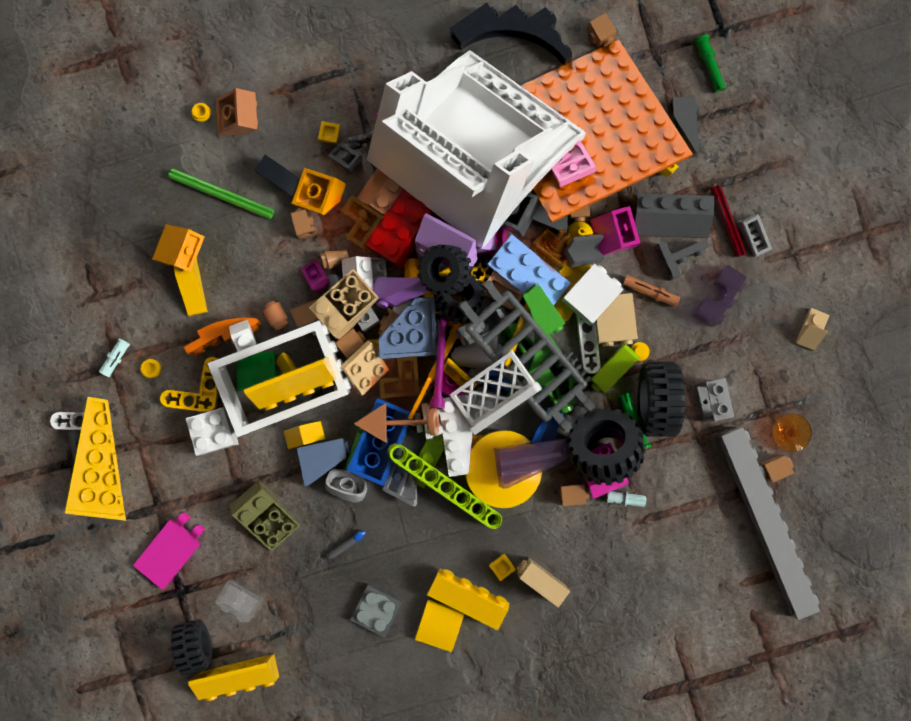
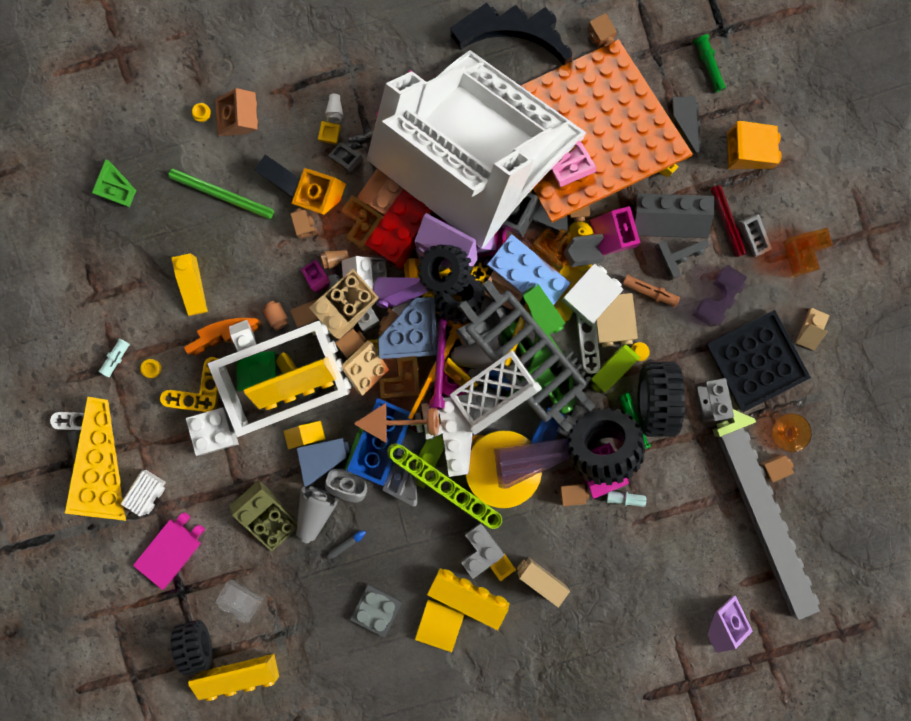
light orange panel [152,224,205,273] -> none
none -> bright green wing [92,160,137,208]
none -> white brick [121,470,166,516]
none -> light grey cone [296,486,339,543]
none -> white cone [325,94,344,124]
none -> light grey brick [461,522,505,579]
none -> black plate [706,310,811,413]
none -> lavender slope [707,596,752,653]
none -> yellowish green slope [712,409,756,437]
none -> light orange slope [727,121,781,170]
none -> clear orange brick [783,227,833,278]

